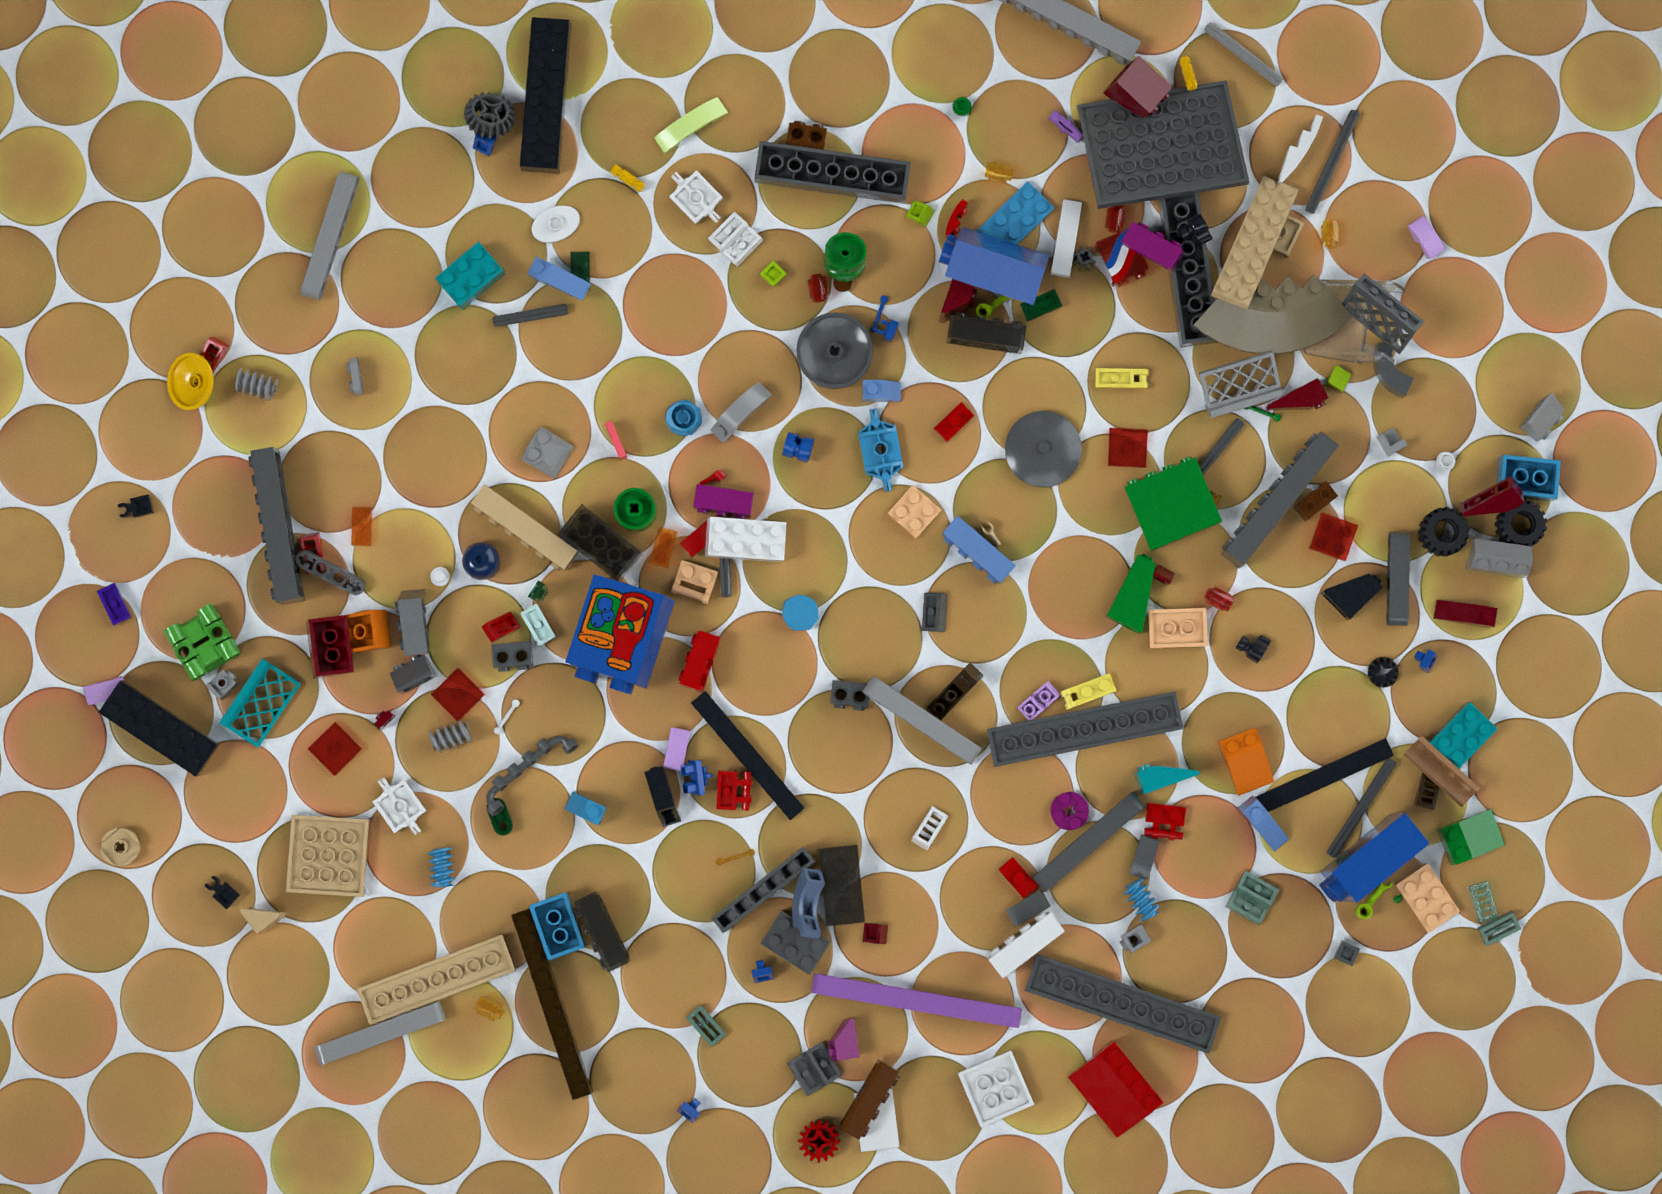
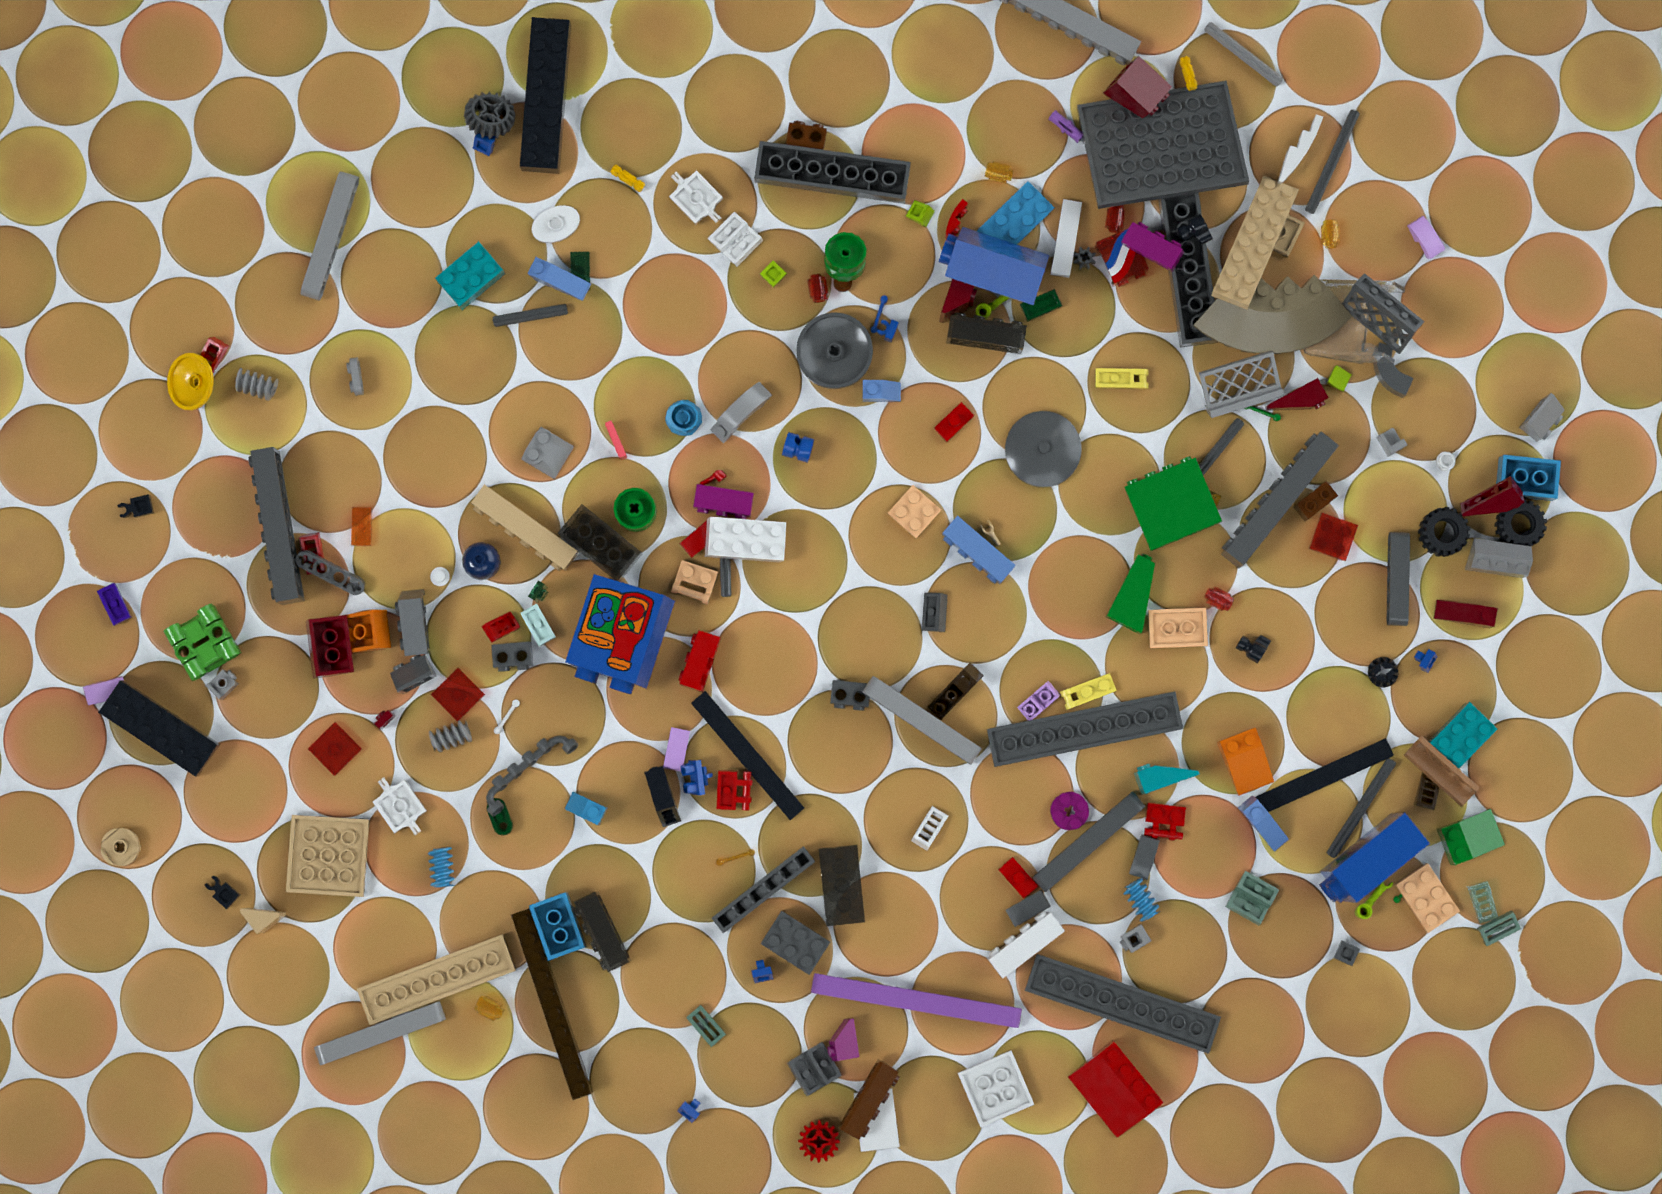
teal fence [219,658,301,748] -> none
clear orange plate [649,527,678,569] -> none
yellowish green slope [654,97,728,154] -> none
dark azure hat [782,594,819,631] -> none
sand blue arch [792,868,825,939] -> none
dark azure plate [858,408,903,492] -> none
dark red slope [863,923,888,944] -> none
green plate [953,97,972,116] -> none
clear red plate [1108,428,1148,468] -> none
dark red slope [1153,565,1175,585] -> none
black slope [1320,574,1383,620] -> none

